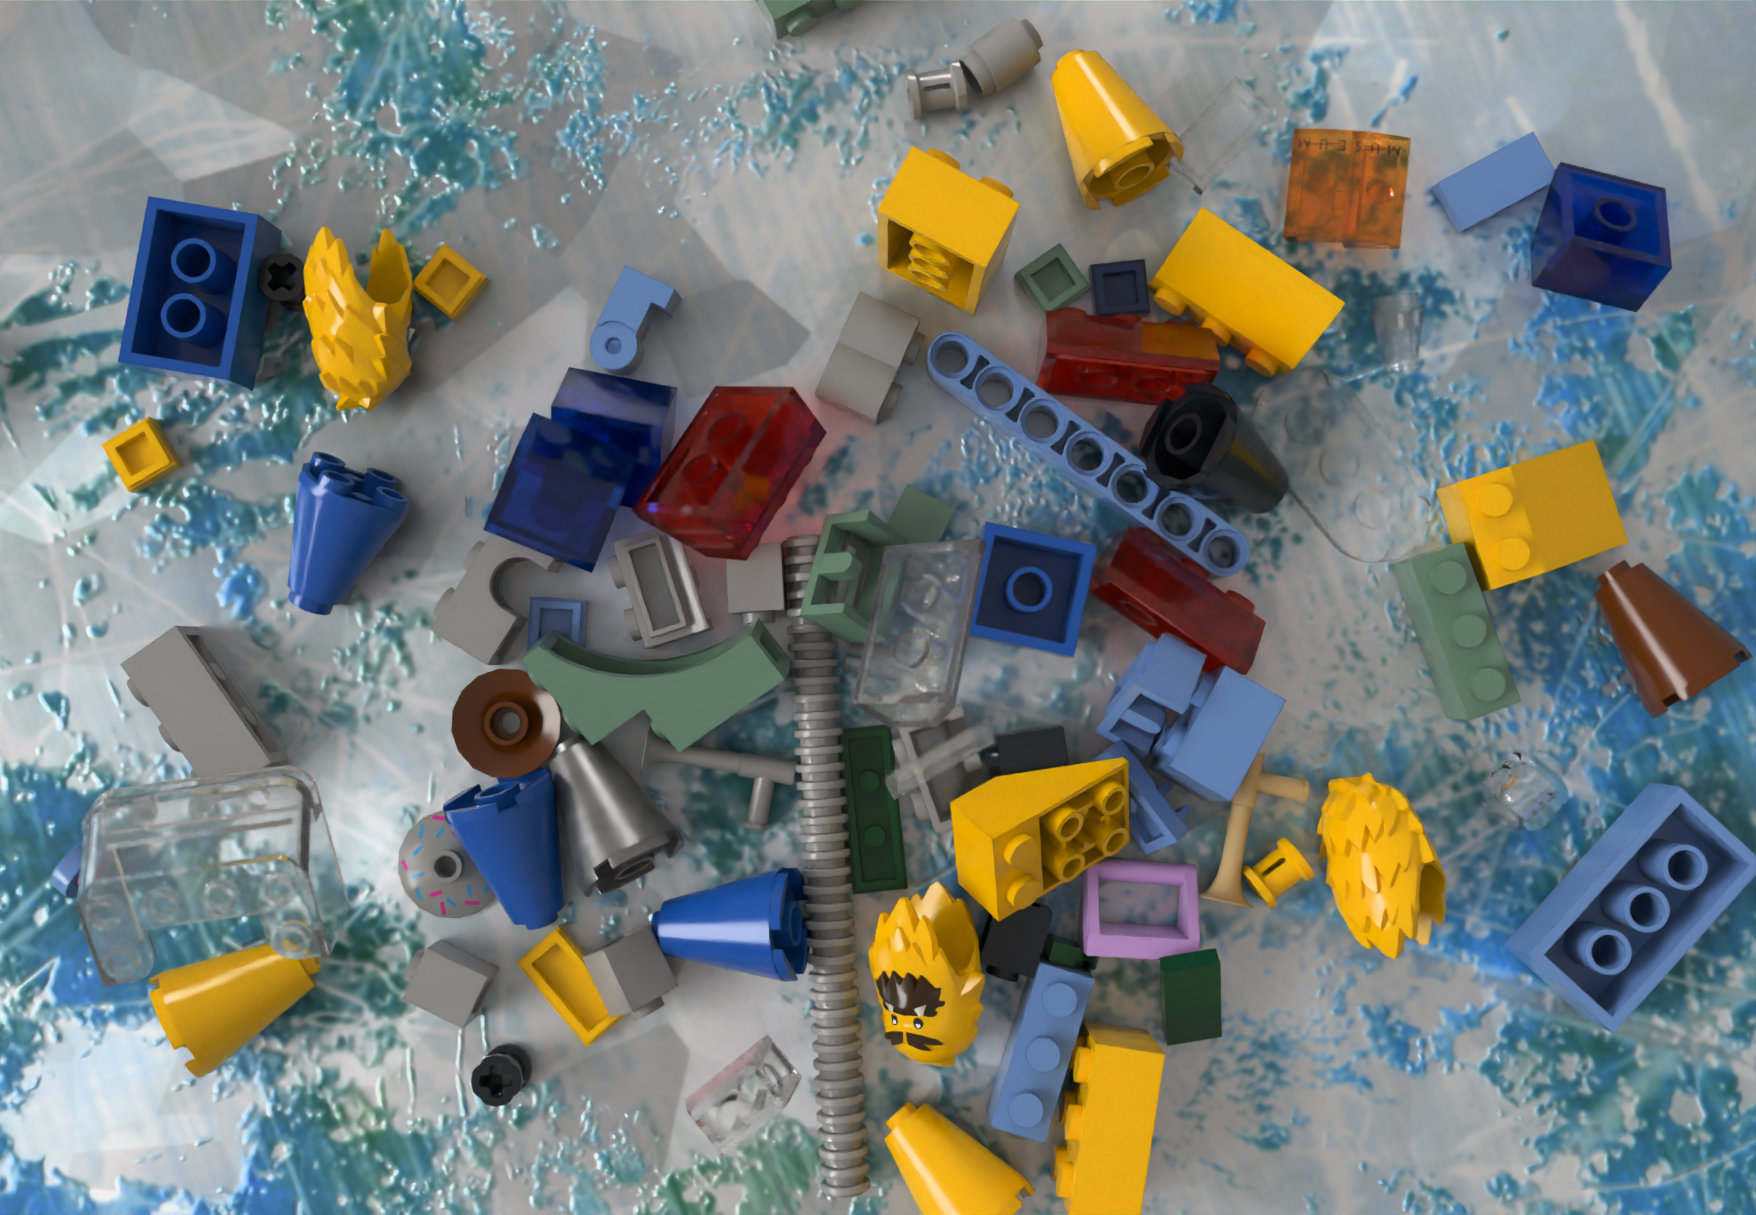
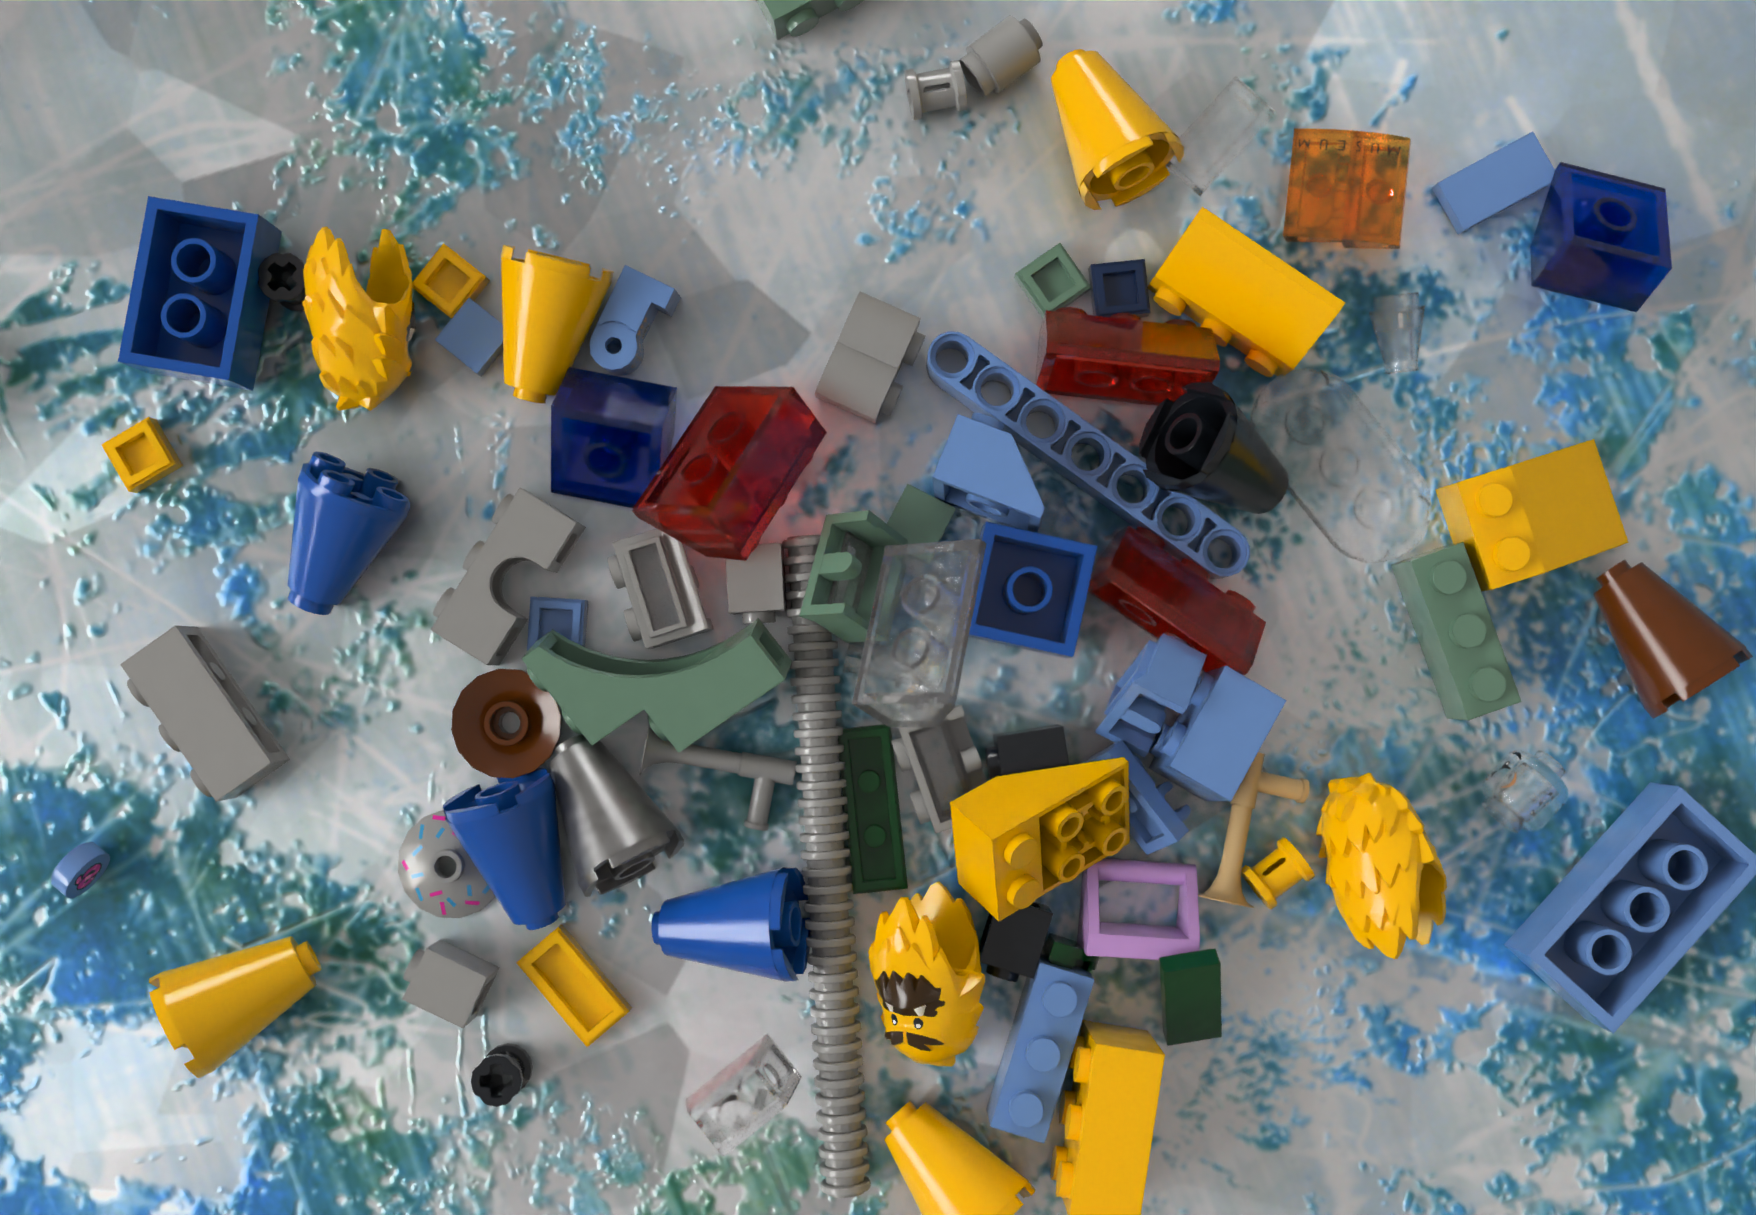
clear windscreen [76,765,351,986] -> none
clear blue slope [483,412,639,573] -> none
light grey brick [582,925,679,1020] -> none
yellow brick [877,145,1021,317] -> none
clear tile [884,722,995,800] -> none
none -> medium blue tile [435,298,503,377]
none -> yellow cone [501,245,614,403]
none -> medium blue slope [932,413,1045,533]

